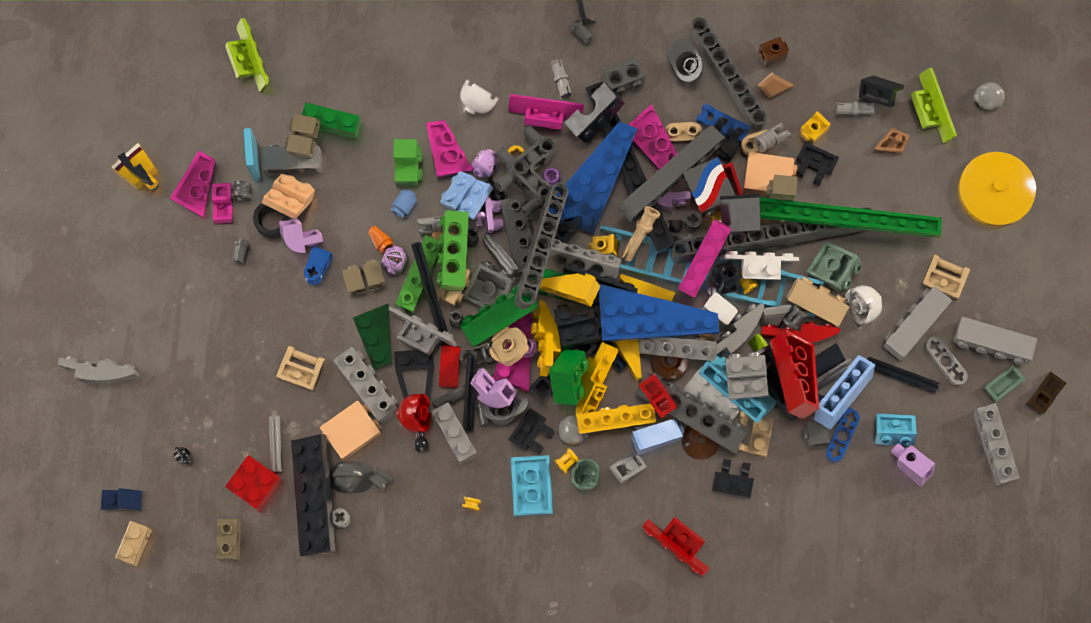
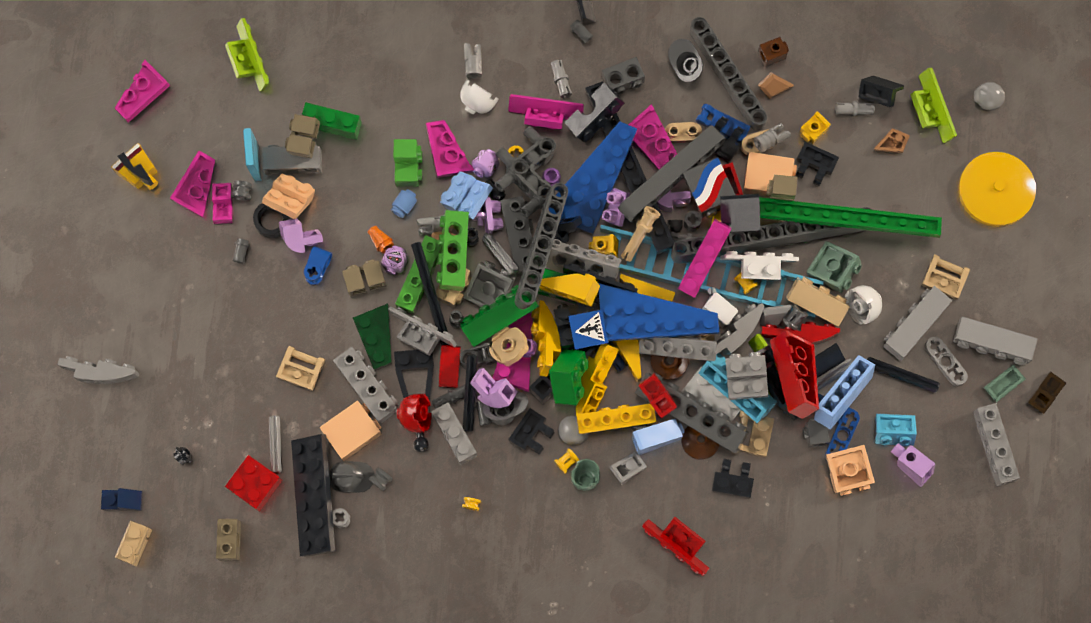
medium azure tile [511,455,553,516] -> none
black brick [710,261,741,294] -> none
none -> dark pink wing [115,60,170,123]
none -> light grey hinge [464,43,482,79]
none -> blue sticker [568,310,609,349]
none -> lavender hips [602,188,630,226]
none -> light nougat plate [826,445,875,496]

